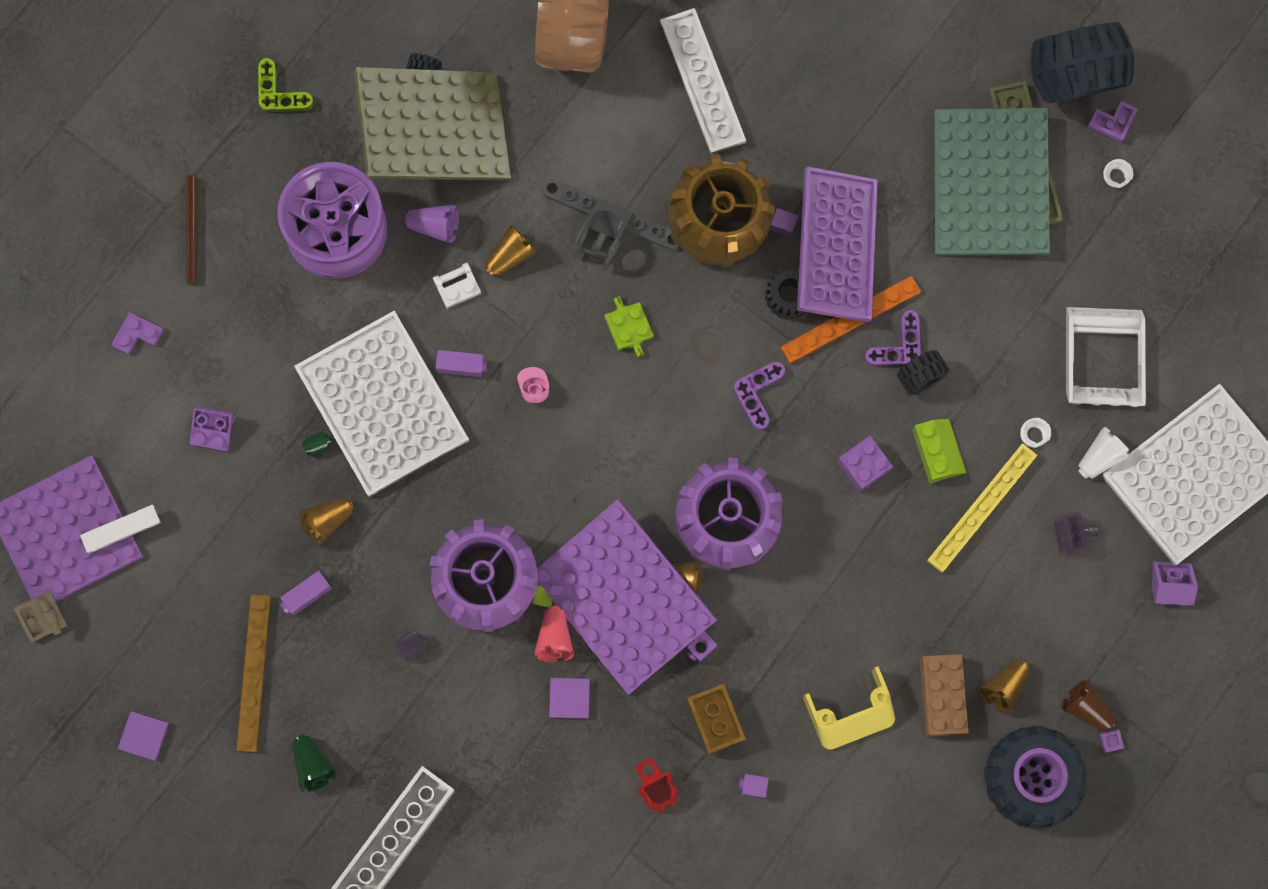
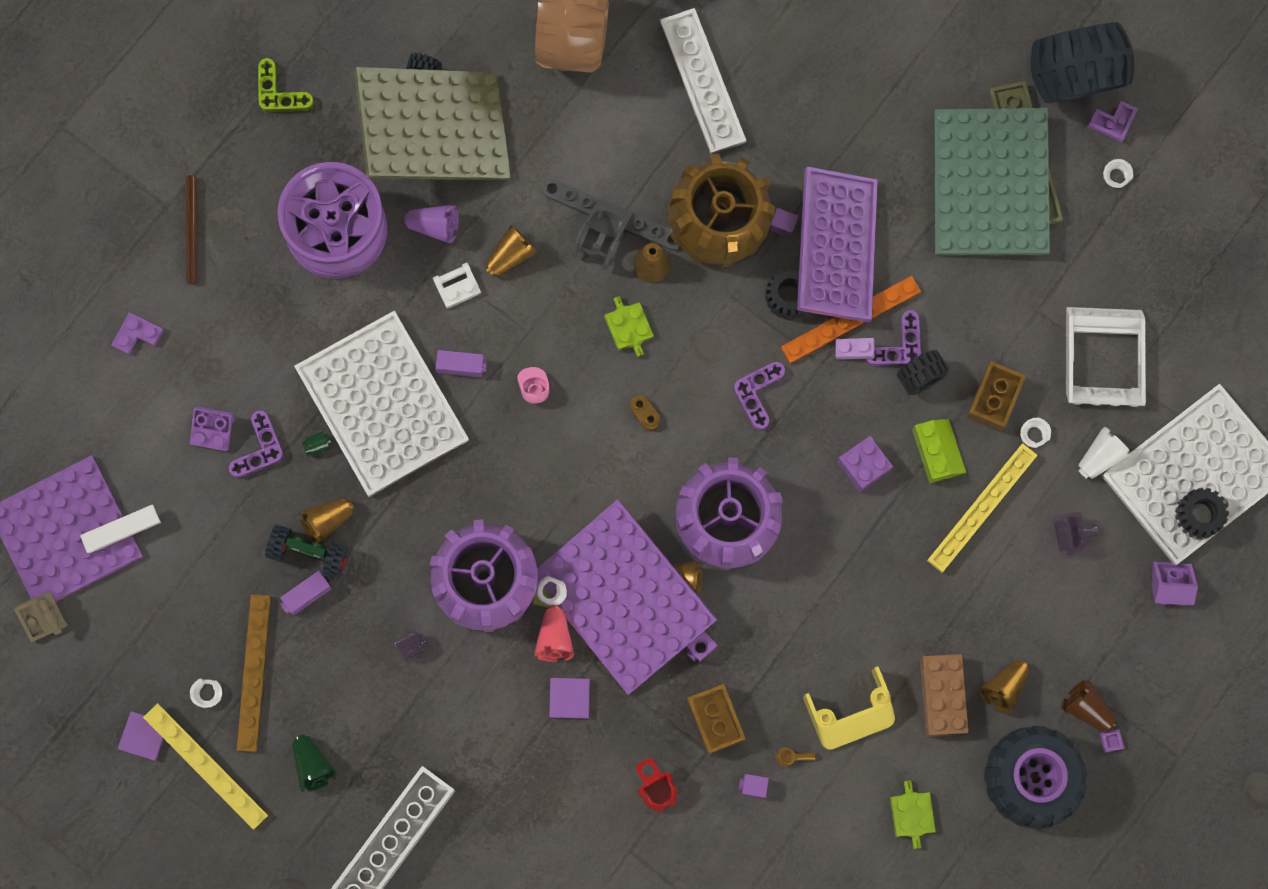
none -> light yellow plate [143,703,268,830]
none -> white piece [190,678,222,708]
none -> medium lavender beam [229,411,283,478]
none -> black plate [265,524,349,580]
none -> white piece [536,576,567,606]
none -> pearl gold plate [630,396,660,431]
none -> pearl gold cone [633,243,671,283]
none -> pearl gold plate [775,747,815,767]
none -> lavender plate [835,338,875,360]
none -> lime plate [890,781,936,849]
none -> pearl gold brick [966,361,1026,432]
none -> black tyre [1175,487,1229,539]

